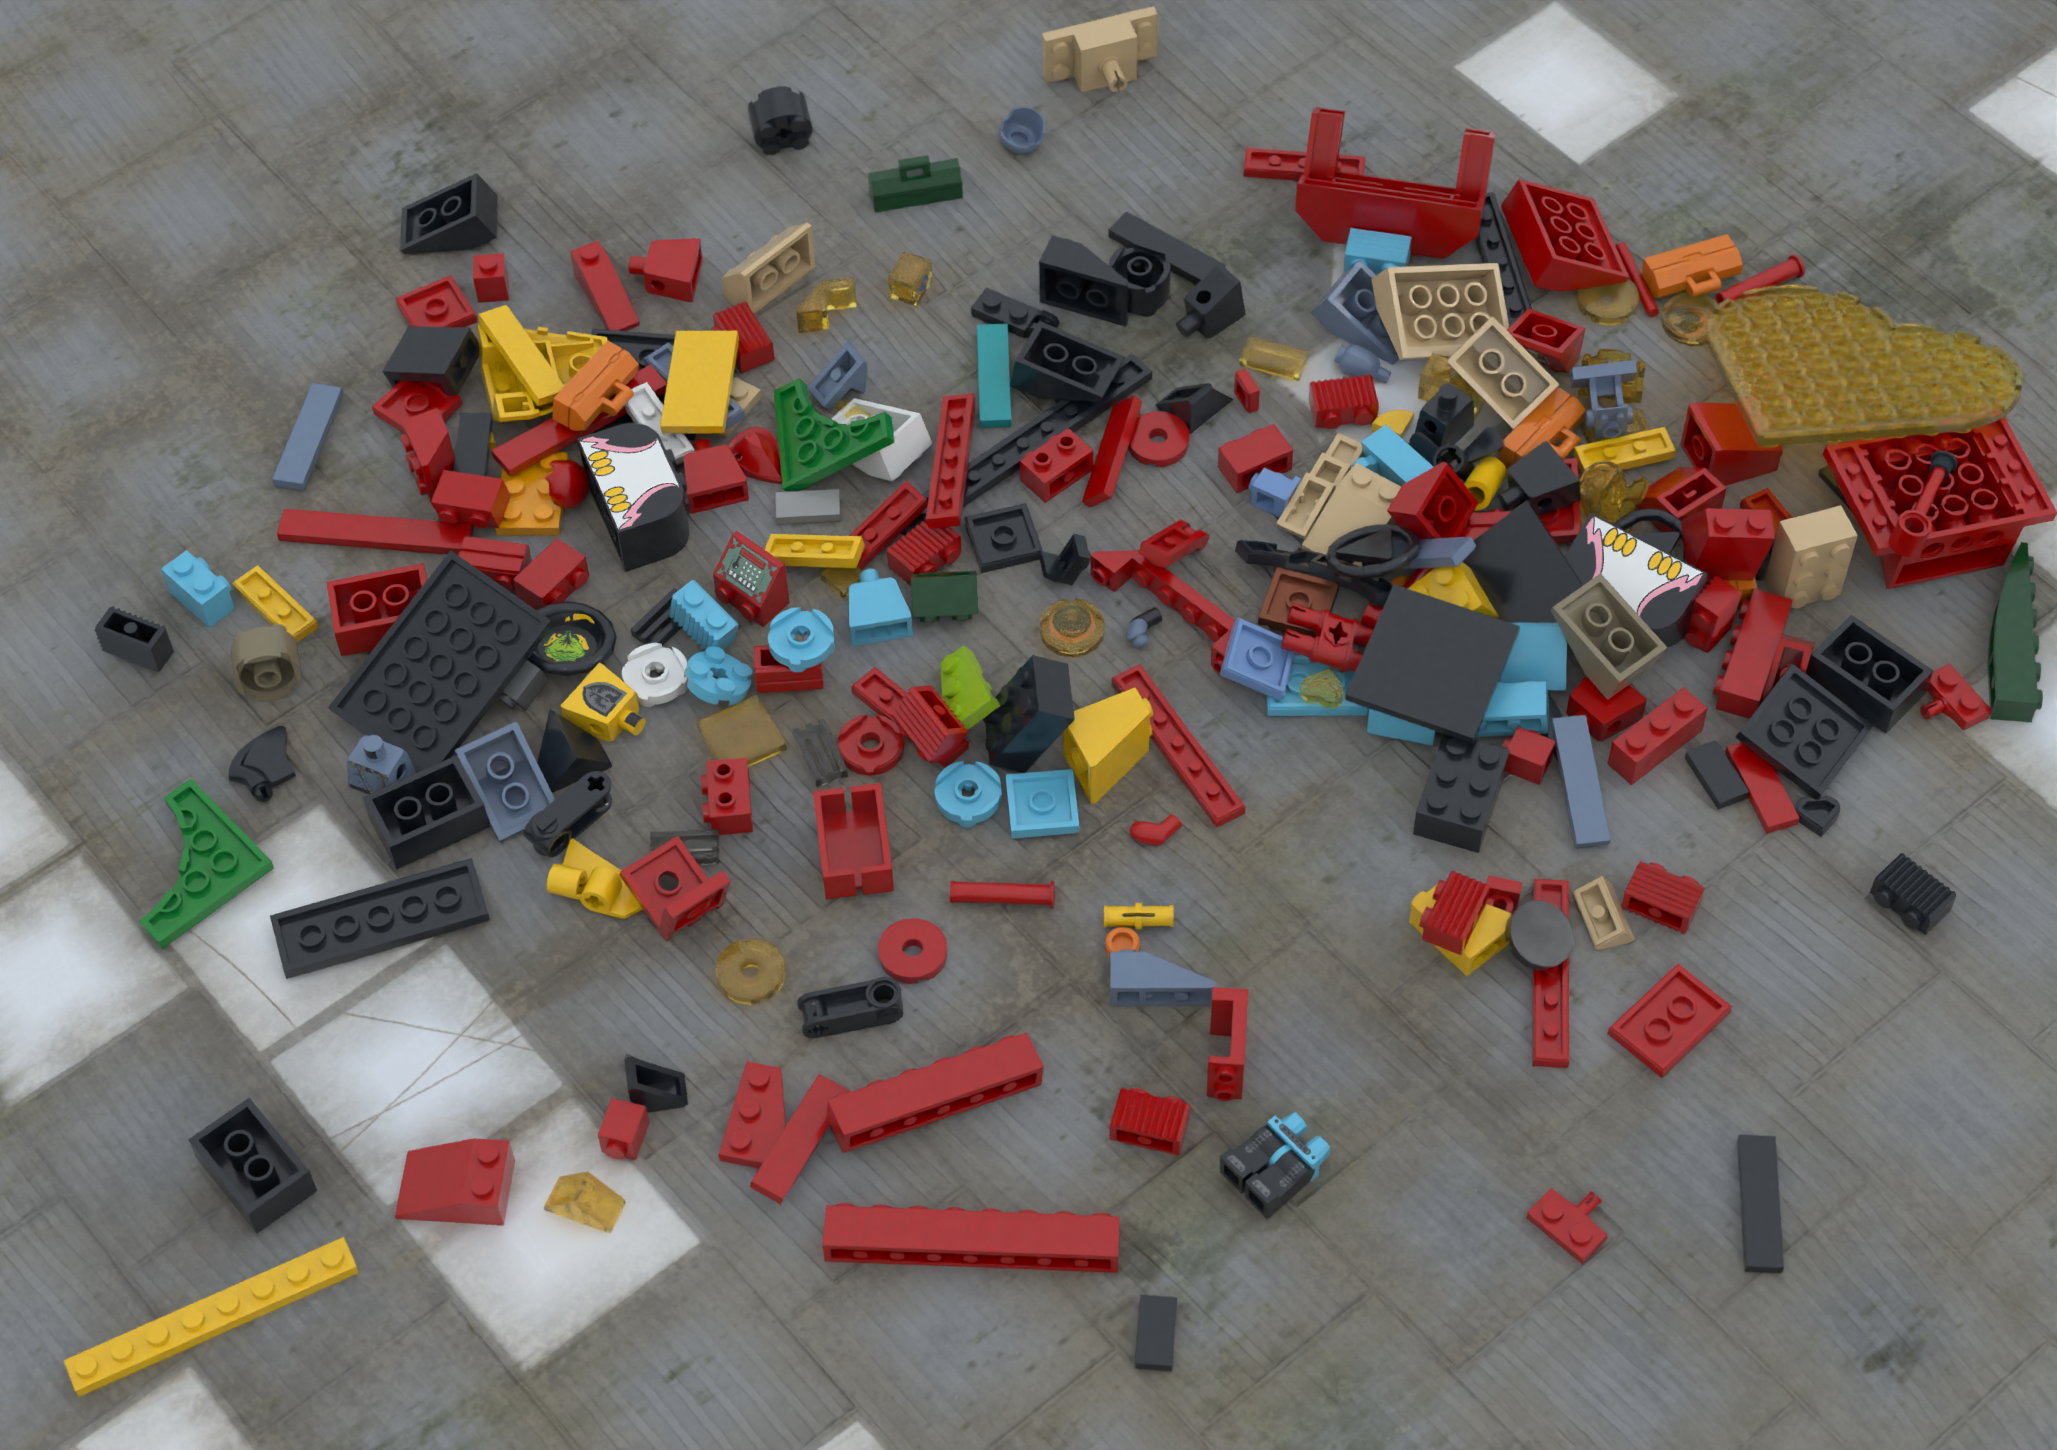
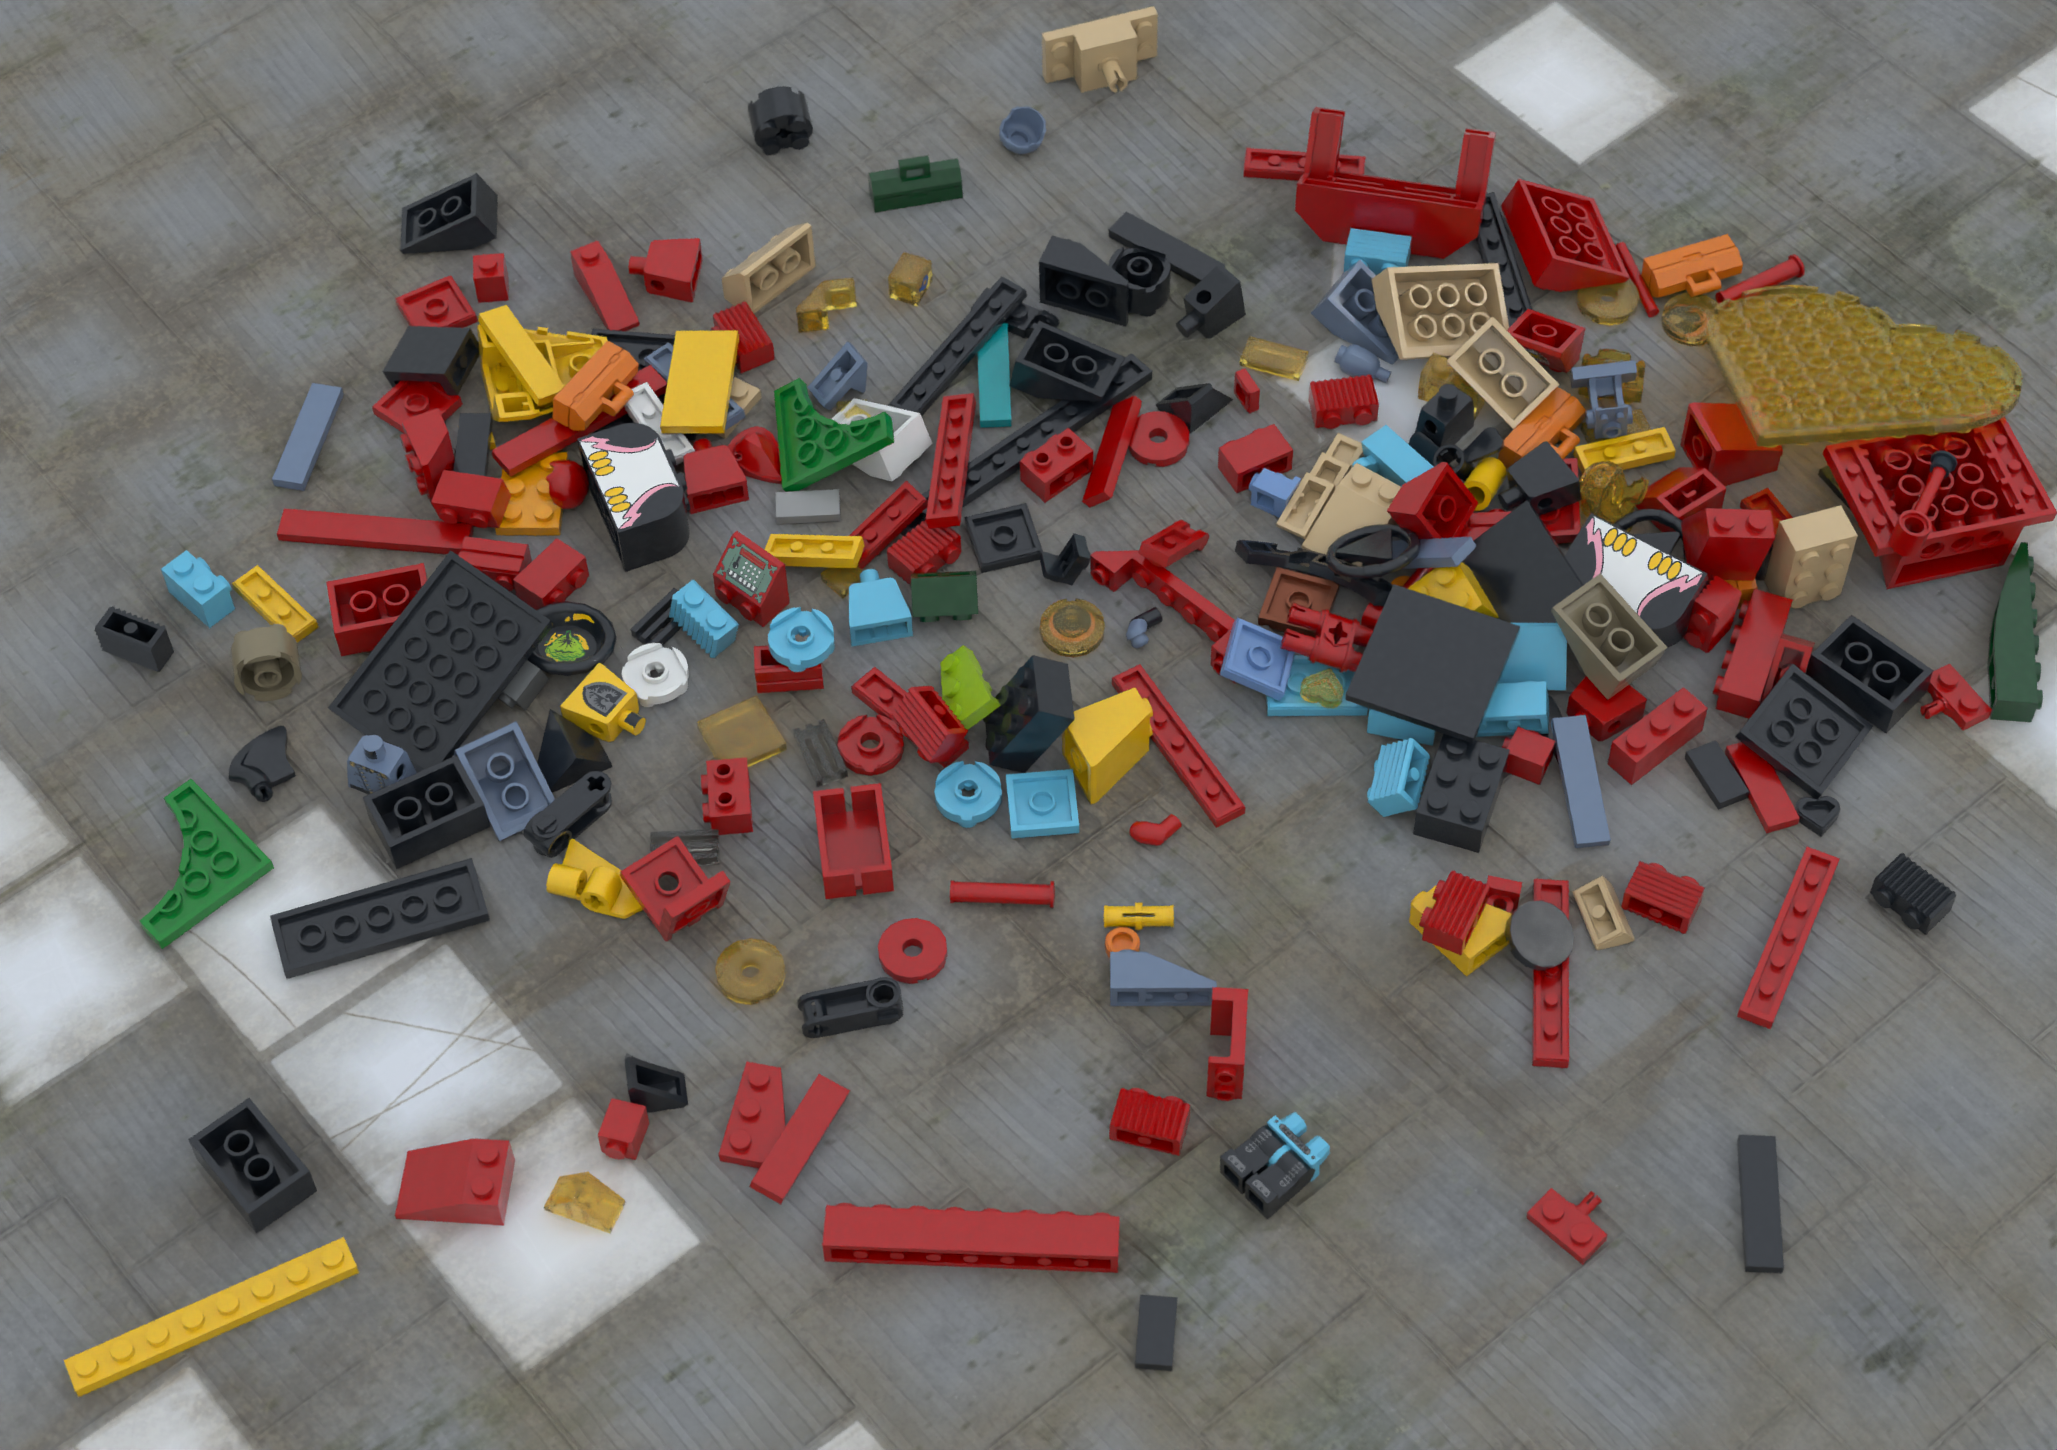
medium azure plate [684,646,752,705] -> none
red brick [827,1032,1044,1153] -> none
yellow tile [1372,410,1414,438] -> none
red tile [1608,964,1732,1078] -> none
none -> black tile [888,276,1027,417]
none -> medium azure brick [1367,738,1430,817]
none -> red plate [1737,847,1840,1030]

